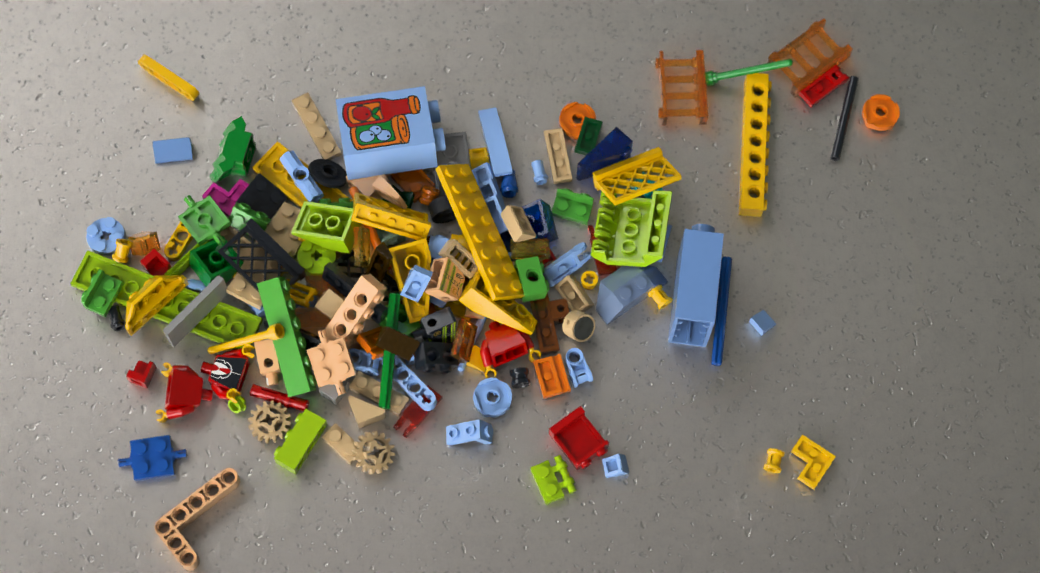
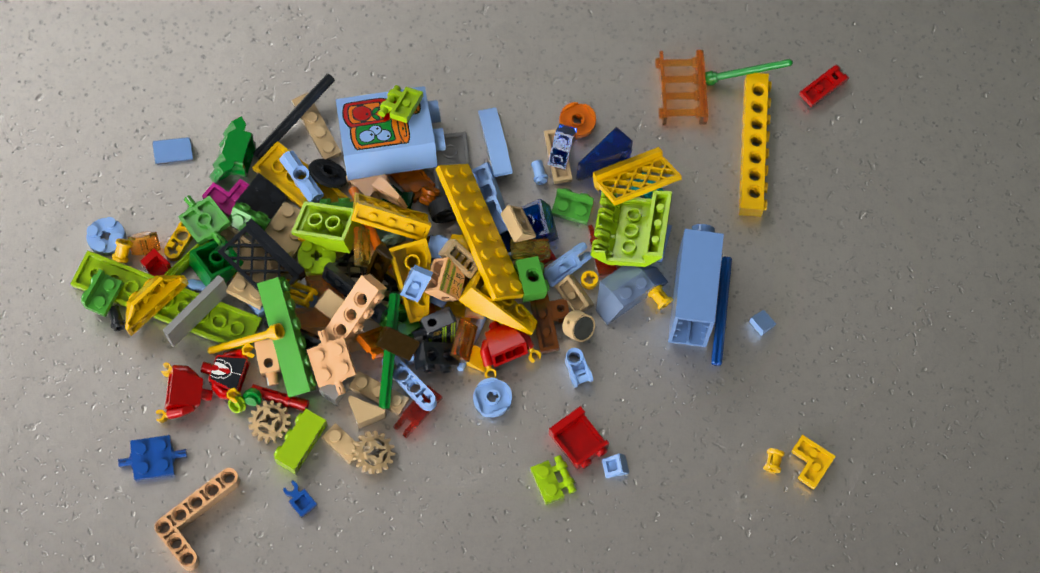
red panel [126,361,157,388] -> none
yellow beam [137,54,200,101] -> none
light blue piece [349,348,383,376] -> none
light blue bracket [446,419,494,446] -> none
yellow slope [468,147,489,170] -> none
blue cone [500,169,519,198] -> none
black wheel [509,367,531,388] -> none
orange plate [533,354,571,399] -> none
dark green panel [574,117,603,163] -> none
clear orange fence [768,18,853,98] -> none
black piece [830,76,859,161] -> none
orange plate [862,94,900,131] -> none
none -> green plate [242,388,262,406]
none -> black axle [253,73,335,160]
none -> blue plate [283,481,317,518]
none -> lime plate [378,85,423,123]
none -> clear blue slope [547,124,578,170]

